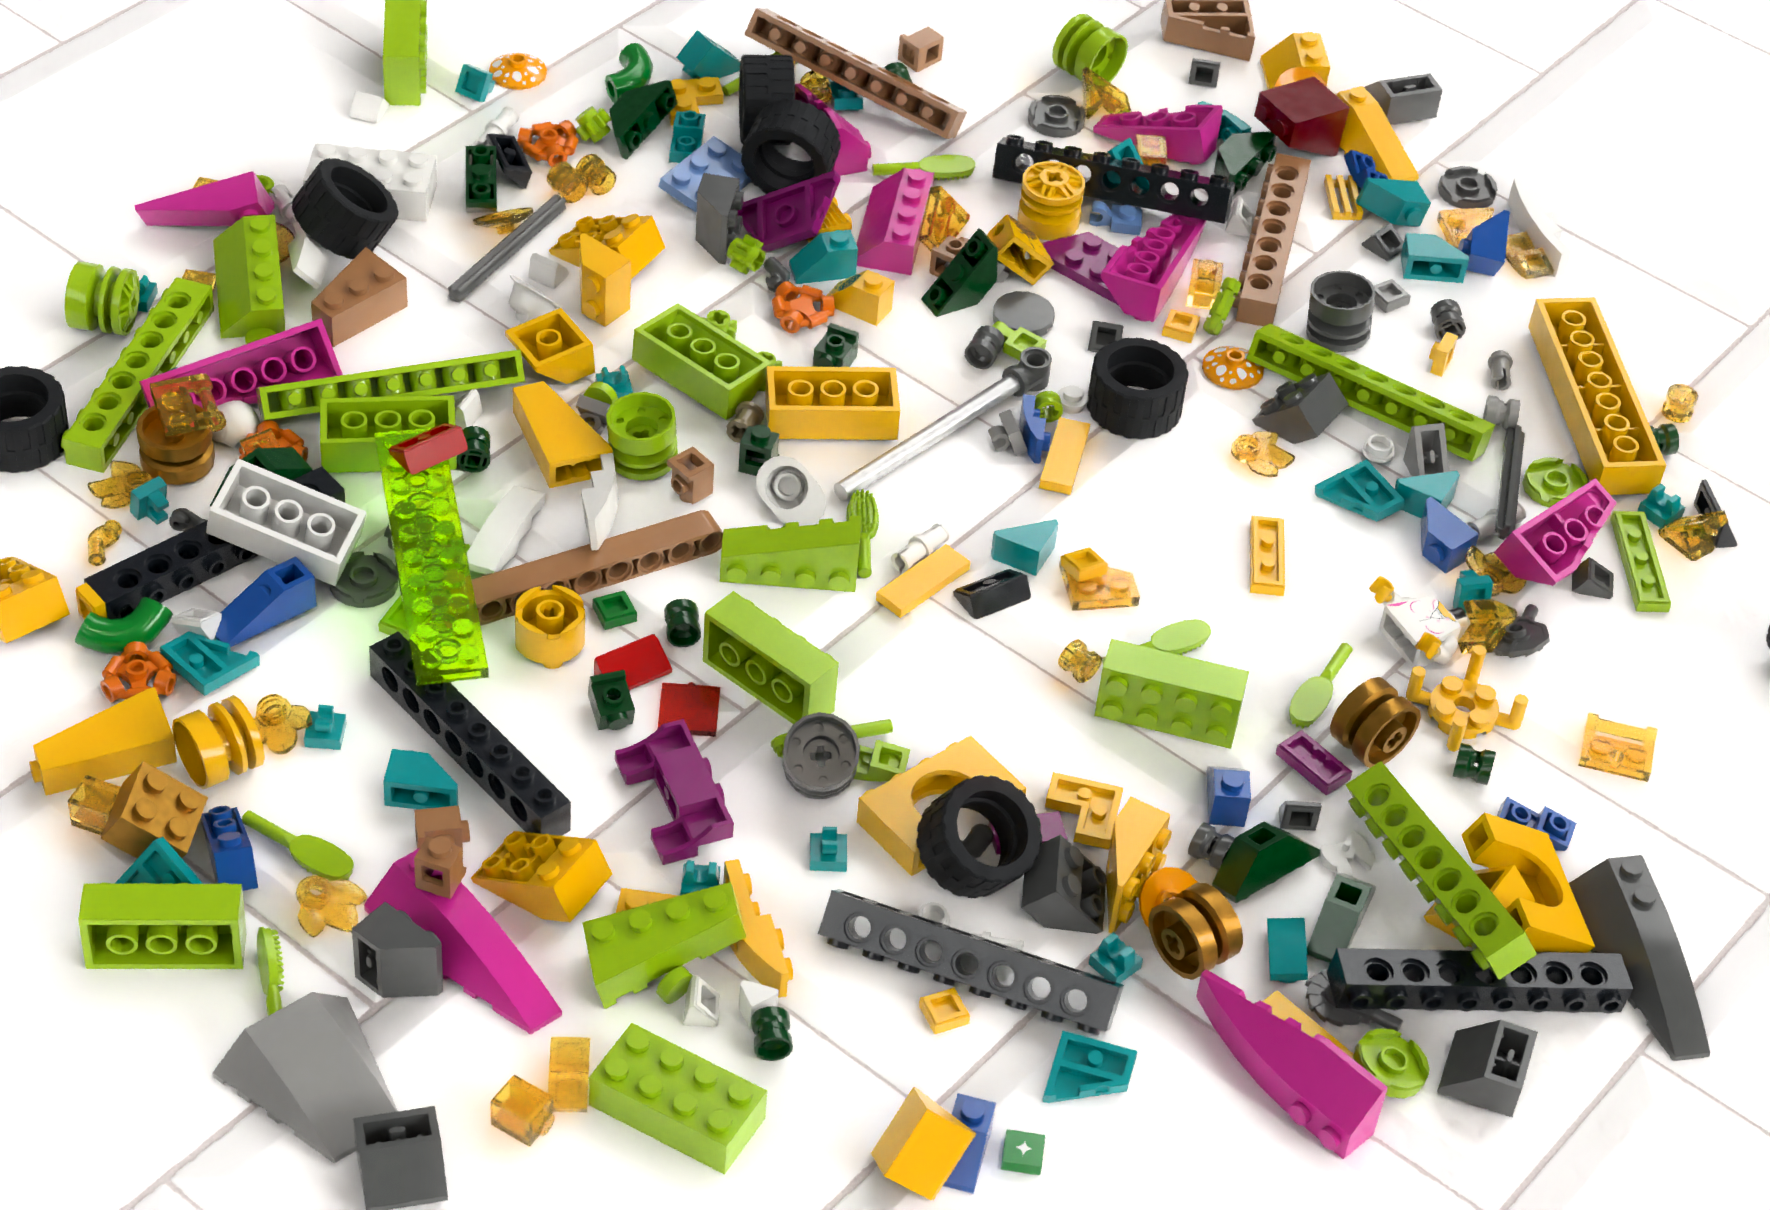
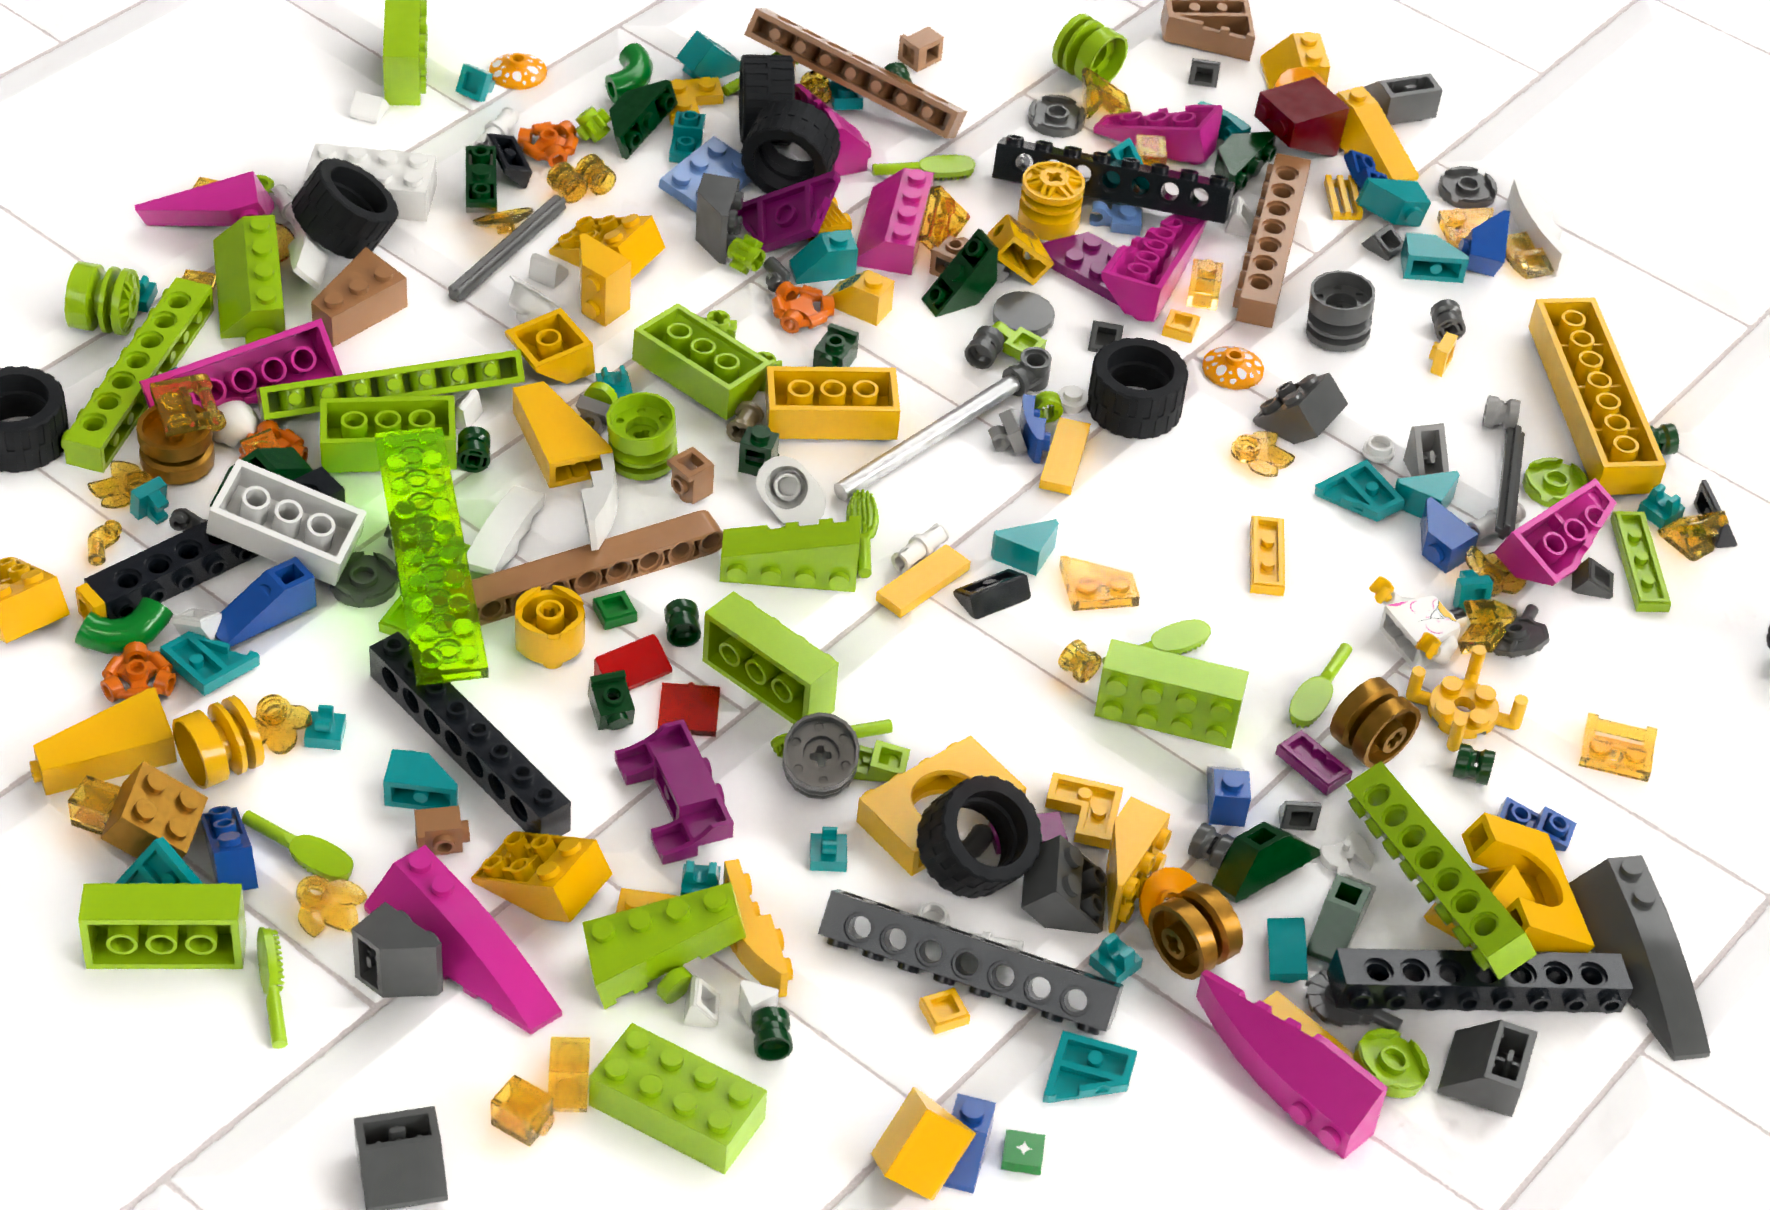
light grey wedge [212,992,398,1163] -> none
slope [388,423,468,475] -> none
medium nougat brick [414,836,467,899] -> none
yellow tile [1061,547,1108,582] -> none
lime axle [1203,277,1241,335] -> none
lime brick [1246,323,1495,462] -> none
light grey tile [1374,279,1411,313] -> none
light grey pin [1488,350,1513,391] -> none
clear yellow wheel [1661,384,1699,423] -> none

